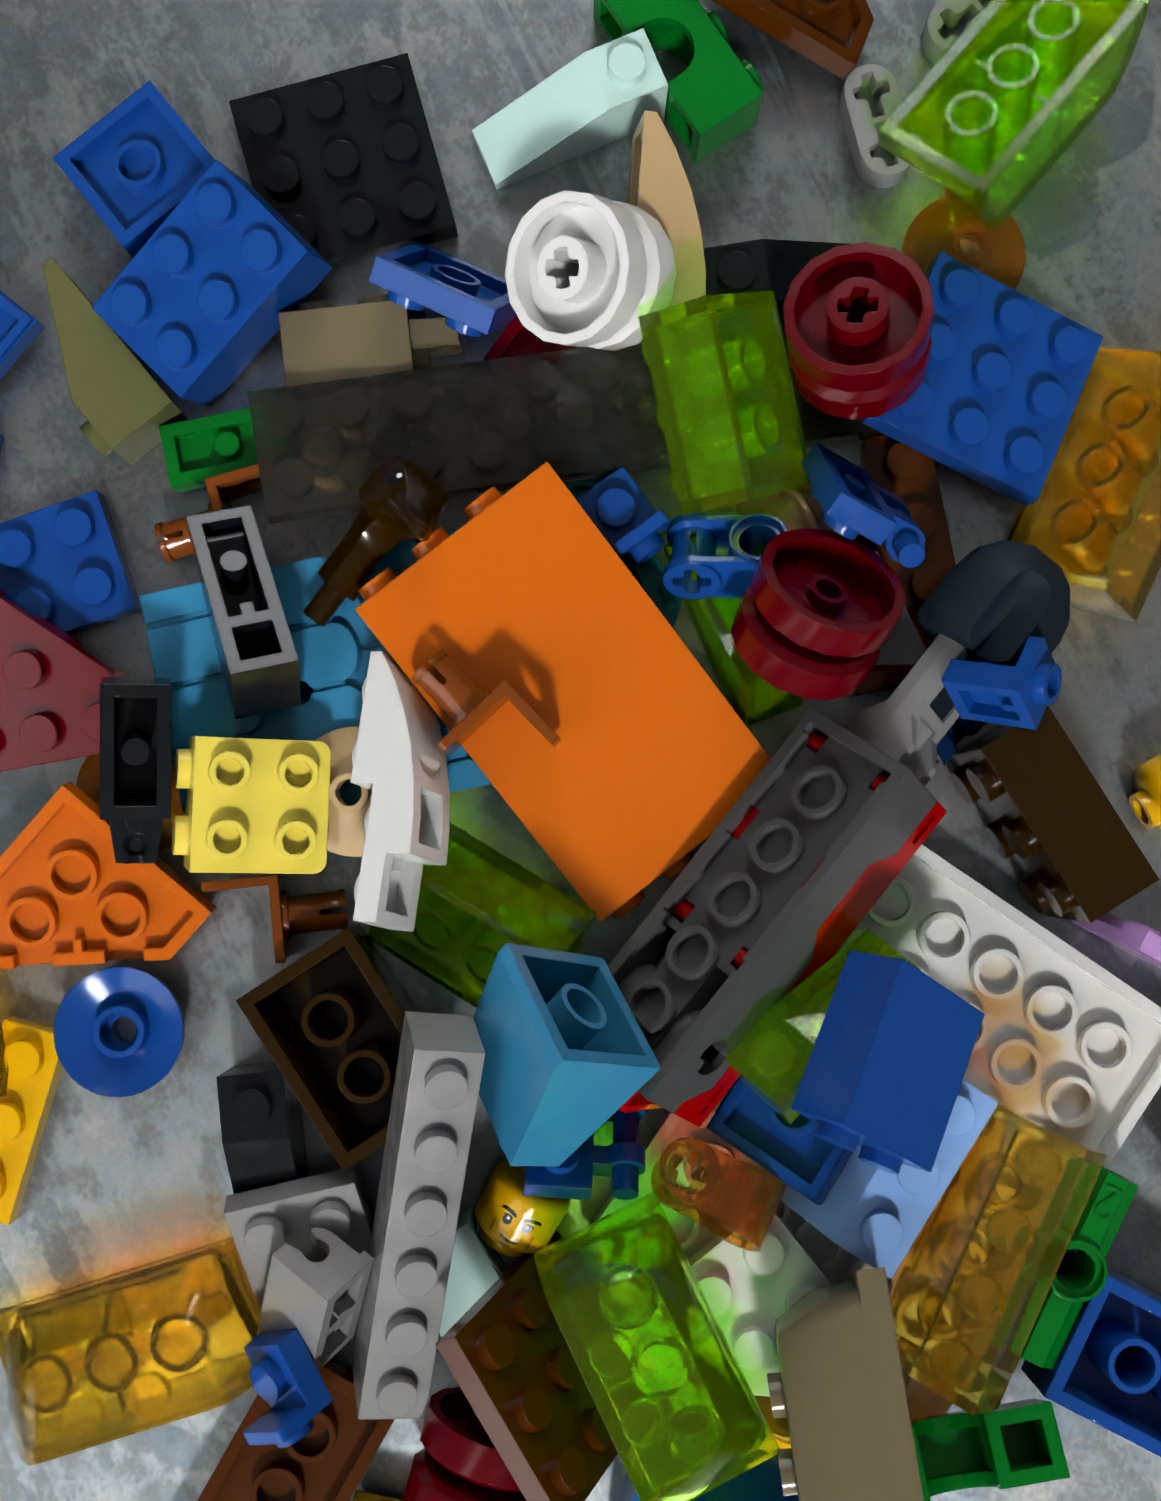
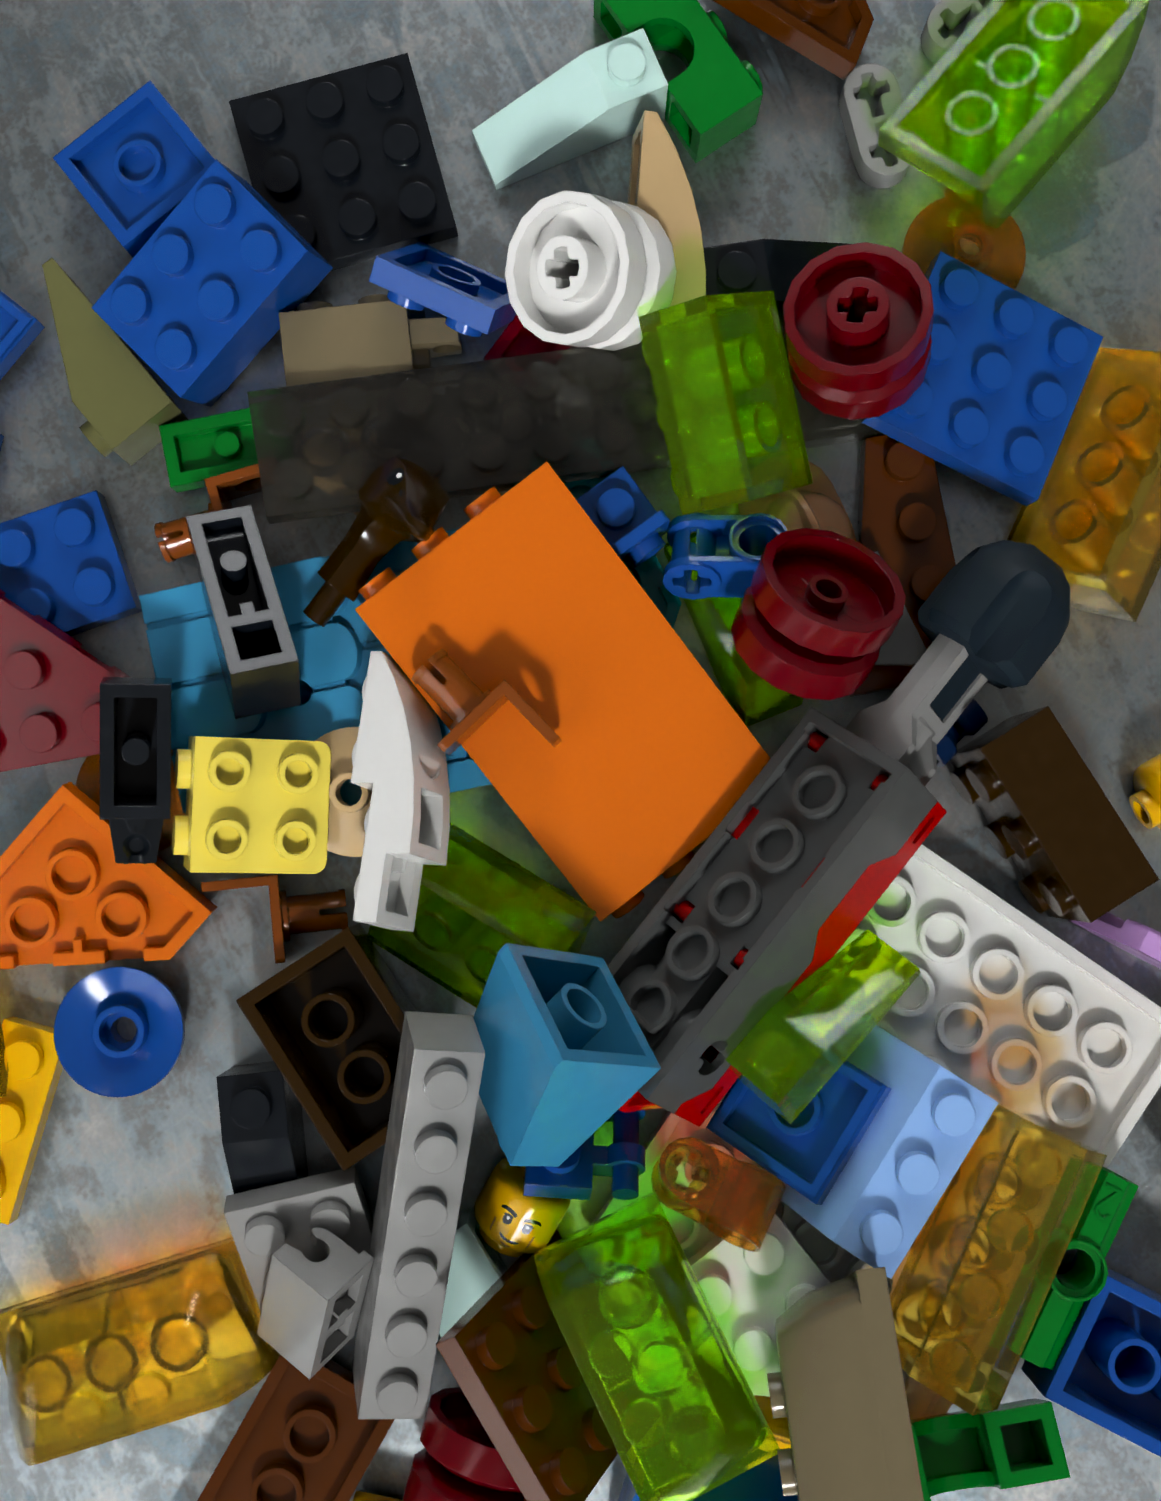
blue bracket [241,1328,333,1448] -> none
blue brick [791,950,985,1175] -> none
blue plate [801,442,926,568] -> none
blue bracket [941,636,1062,730] -> none

